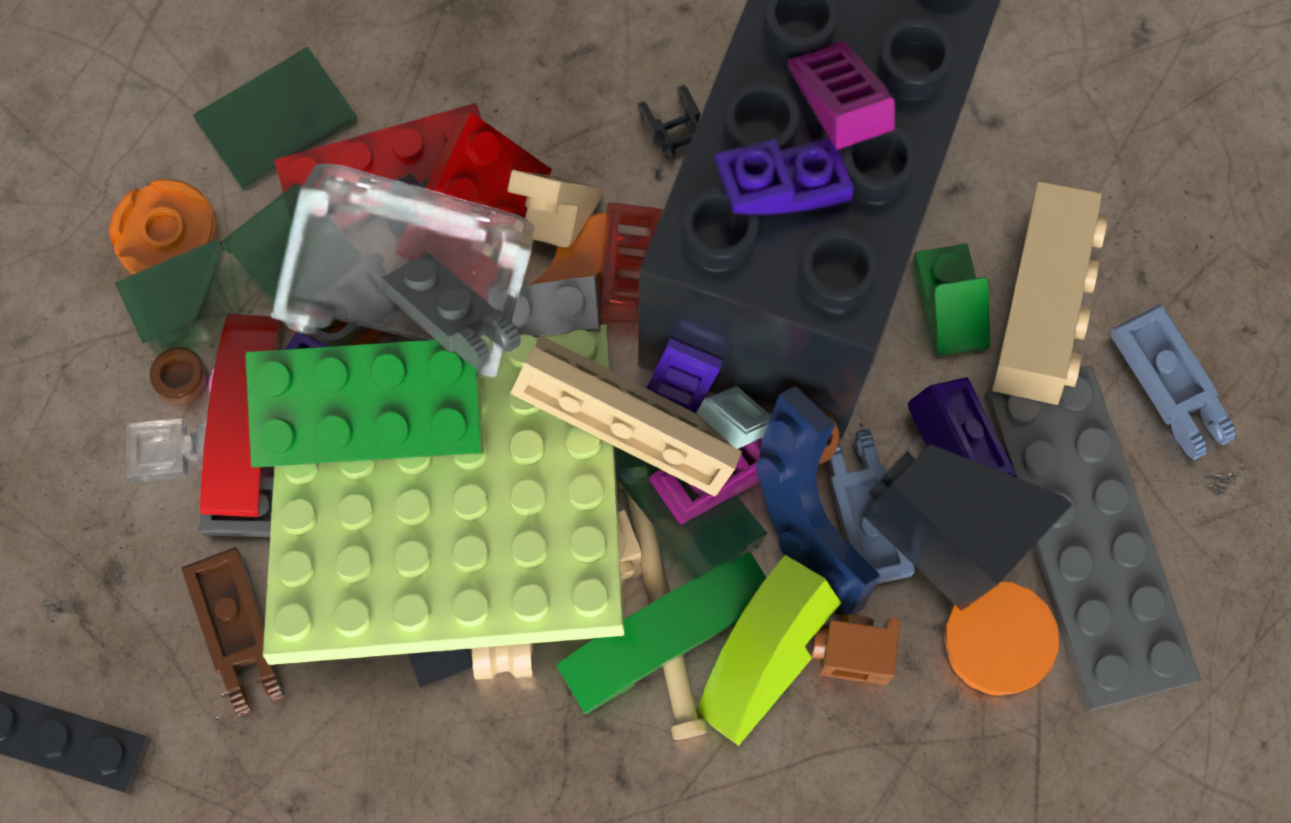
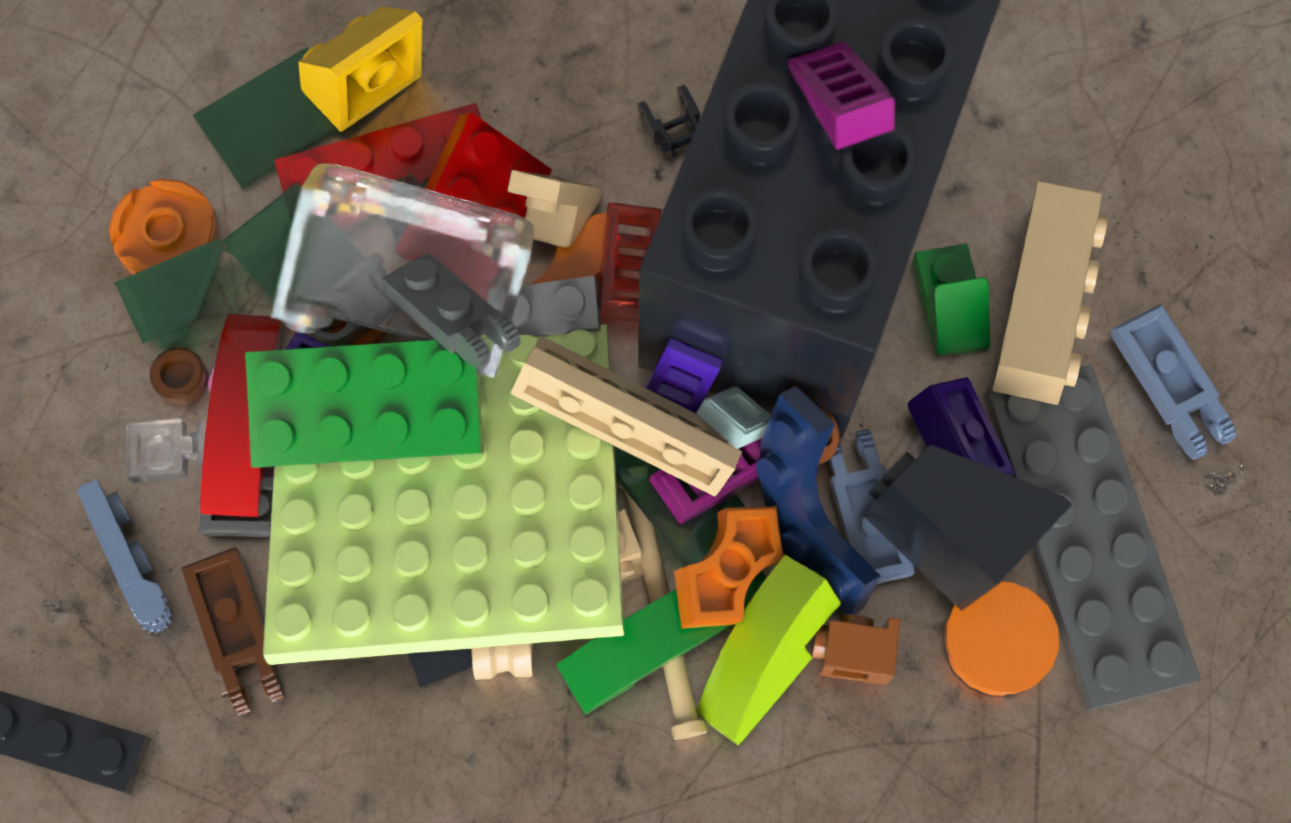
dark purple slope [715,138,854,214] -> none
none -> sand blue hinge [77,479,173,634]
none -> yellow slope [298,6,422,132]
none -> orange tile [674,506,783,628]

